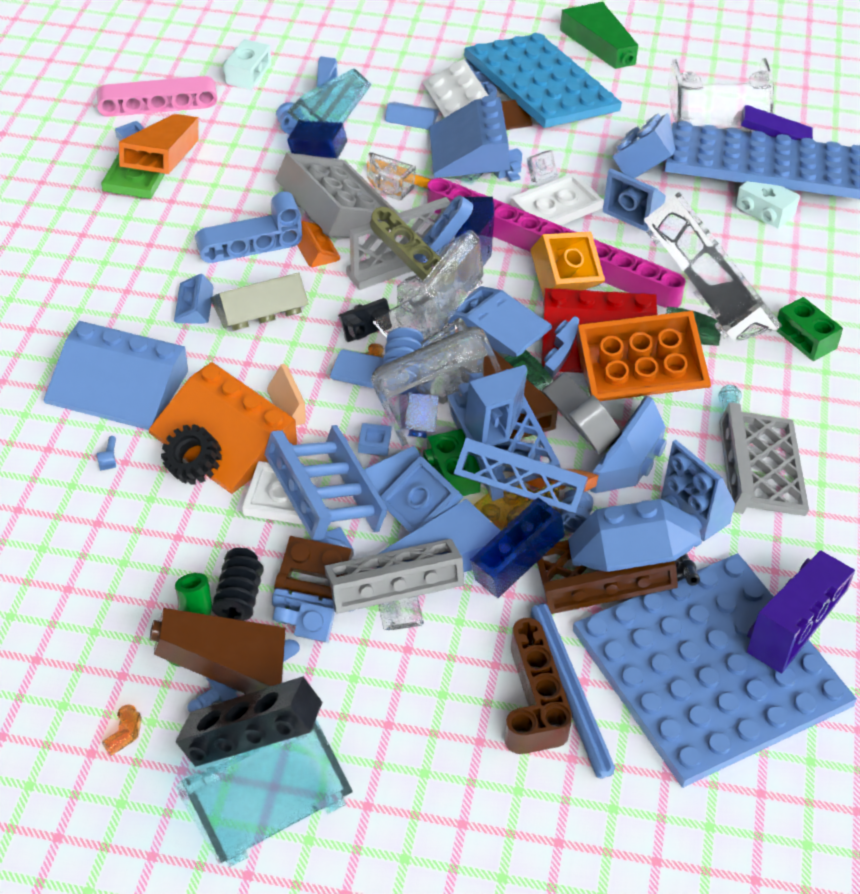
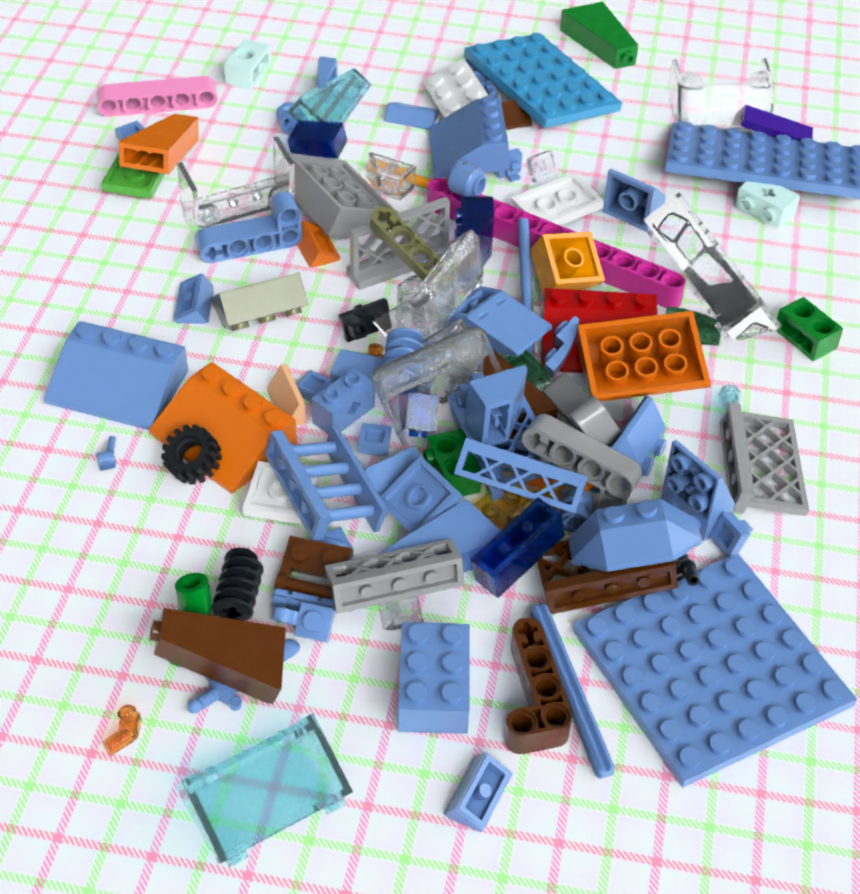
black brick [175,676,323,767] -> none
medium blue beam [414,195,473,263] -> none
medium blue slope [612,112,675,178] -> none
dark purple wedge [747,550,855,674] -> none
none -> clear windscreen [177,136,295,228]
none -> medium blue tile [296,370,334,402]
none -> medium blue brick [311,368,375,435]
none -> medium blue brick [398,622,470,734]
none -> medium blue slope [443,752,513,832]
none -> medium blue head [446,160,487,199]
none -> medium blue bar [518,218,535,355]
none -> light grey beam [522,414,642,510]
none -> medium blue tile [709,512,753,557]

